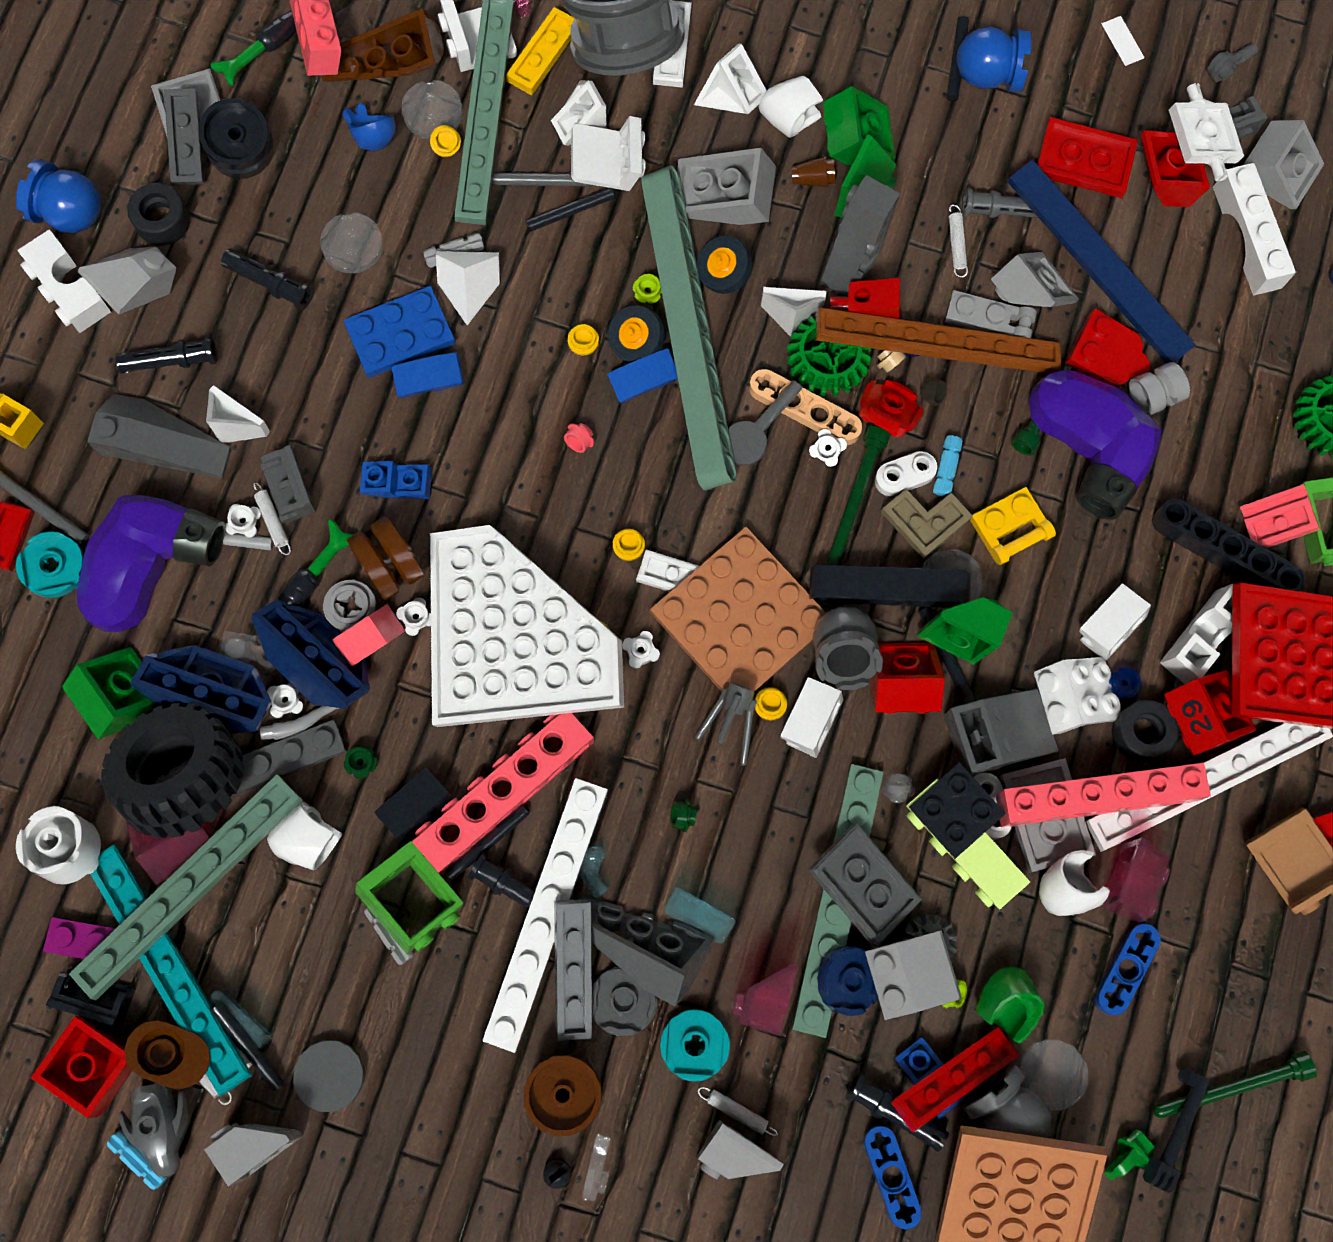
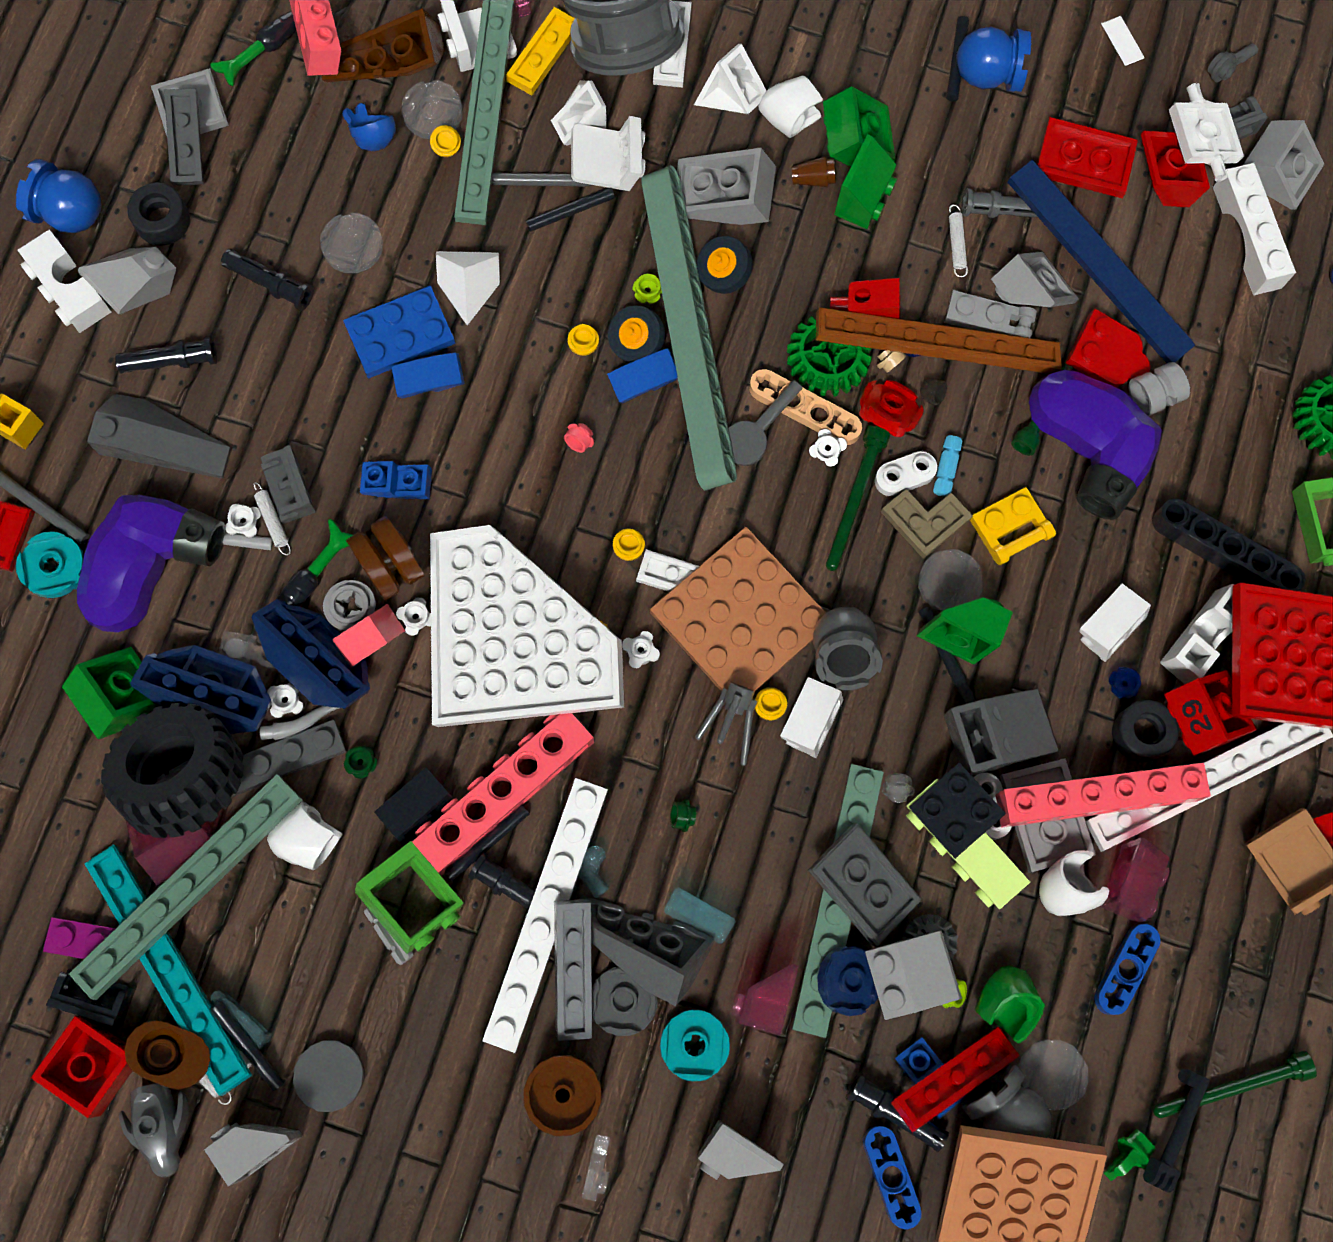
white brick [16,806,101,884] -> none
medium azure axle [106,1130,167,1190] -> none
black wheel [199,98,273,179] -> none
white slope [206,385,270,443] -> none
light grey axle [423,233,484,267] -> none
black hinge [543,1159,571,1189] -> none
white piece [698,1087,778,1136] -> none
white slope [761,287,826,336] -> none
black beam [809,565,971,608] -> none
dark grey wedge [820,175,900,297] -> none
red slope [870,643,945,714] -> none
white bracket [1034,657,1121,735] -> none
coral plate [1240,484,1321,548] -> none

